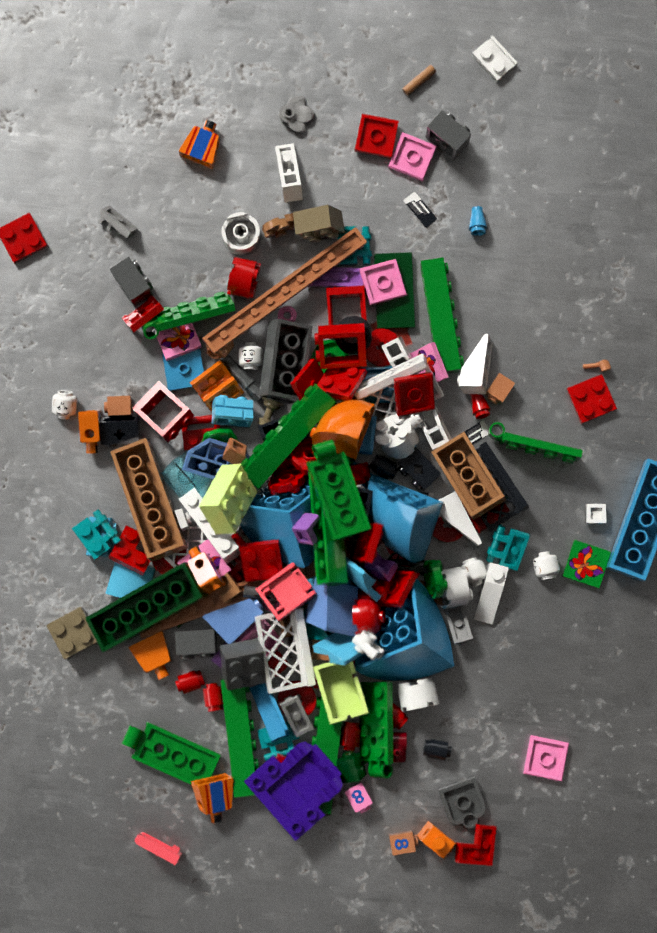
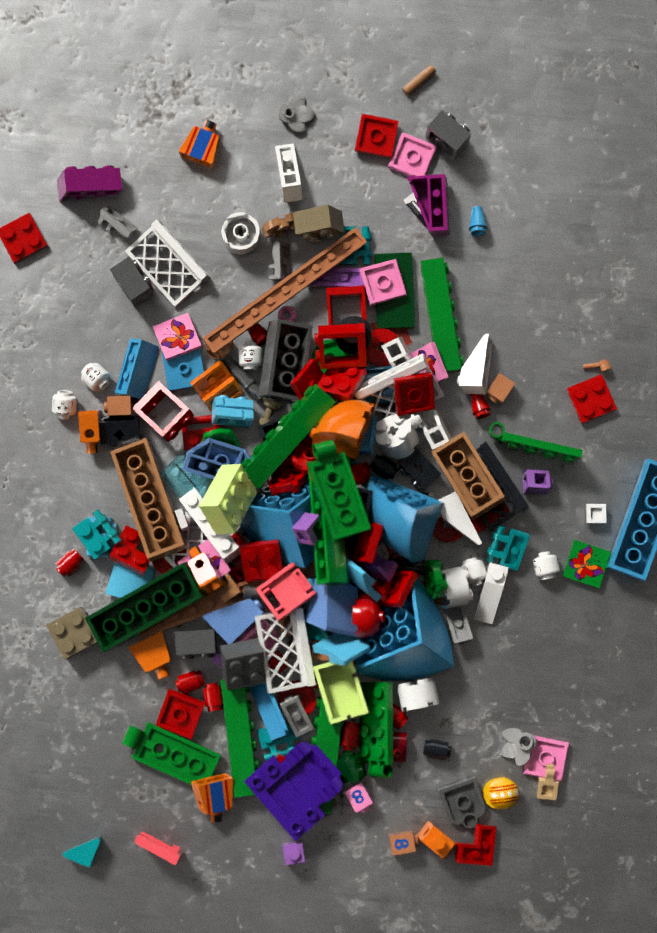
red plate [122,295,164,332] -> none
green hinge [141,292,236,339] -> none
nougat slope [223,437,247,464] -> none
red brick [227,257,261,299] -> none
white plate [352,630,385,660] -> none
sticker [464,420,489,444] -> none
white plate [472,36,517,82] -> none
none -> red brick [56,549,85,577]
none -> magenta wedge [57,165,122,202]
none -> teal slope [62,836,102,867]
none -> white head [81,363,110,391]
none -> dark azure panel [115,338,158,400]
none -> white fence [125,219,210,307]
none -> red plate [155,688,205,739]
none -> red cone [248,323,267,346]
none -> light grey plate [269,241,290,281]
none -> medium lavender brick [282,840,305,865]
none -> magenta wedge [407,174,450,236]
none -> yellow helmet [483,777,519,809]
none -> light grey plate [501,728,537,766]
none -> medium lavender brick [522,469,553,495]
none -> tan plate [536,764,559,800]

